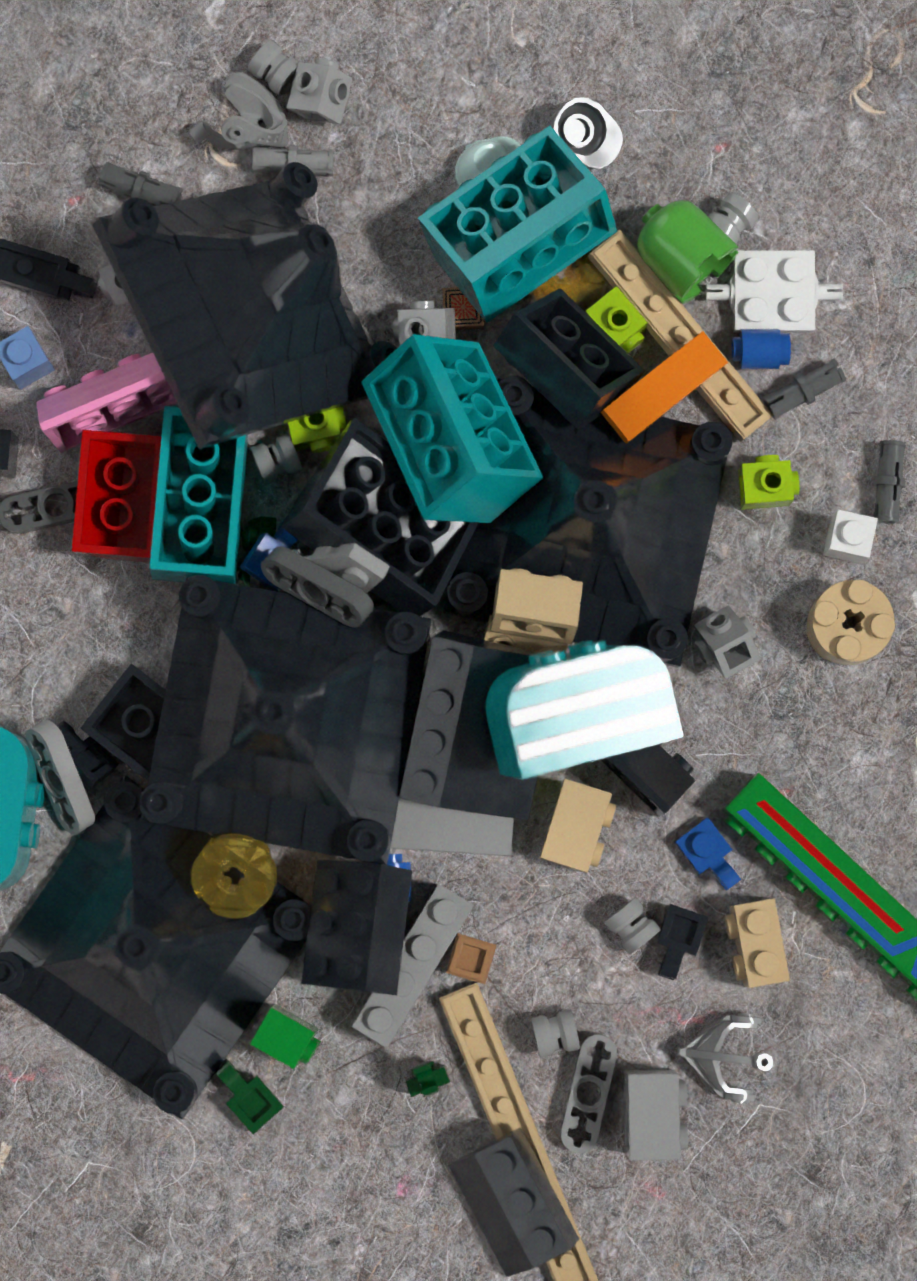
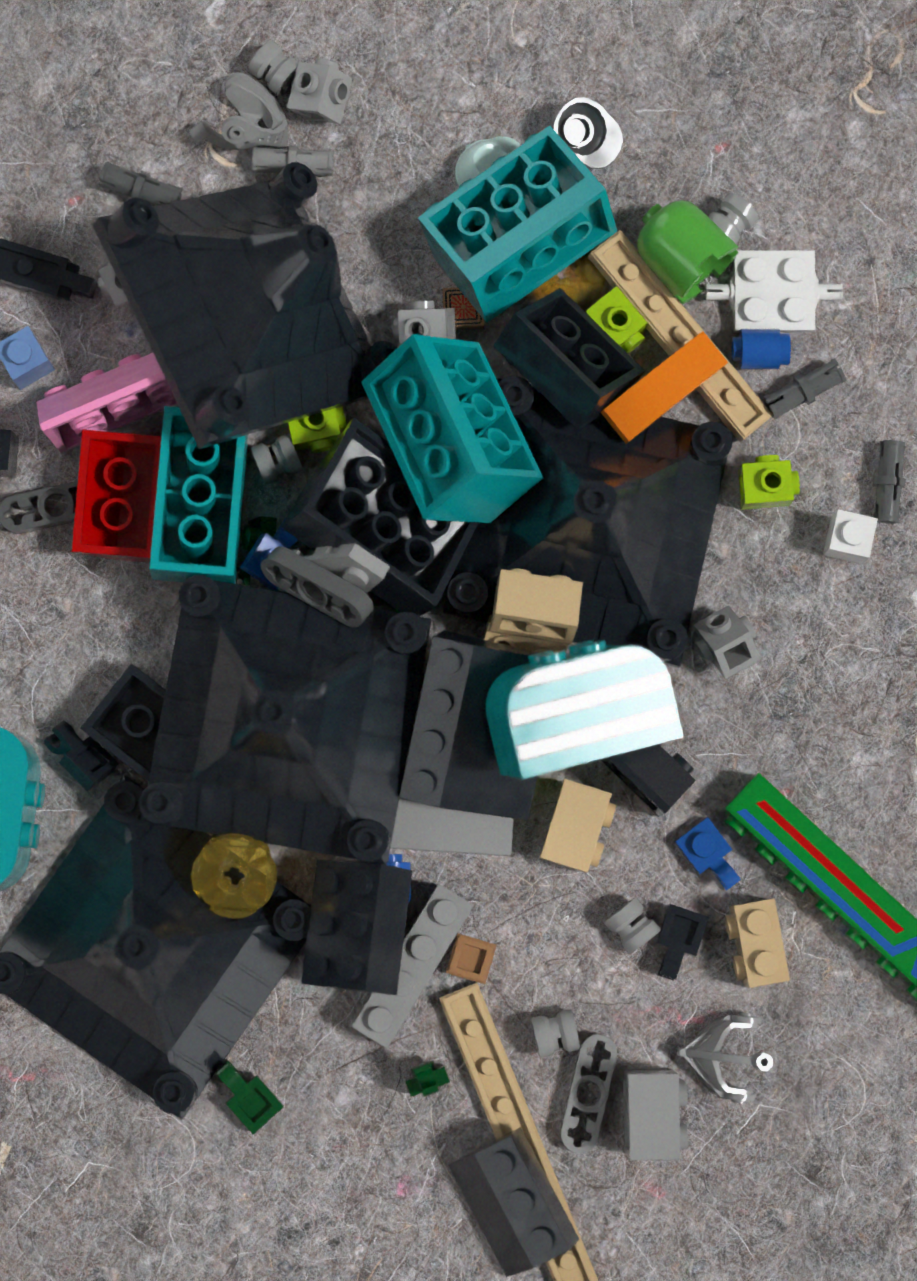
light grey beam [25,720,95,835] -> none
green brick [250,1004,321,1069] -> none
tan brick [807,580,895,665] -> none

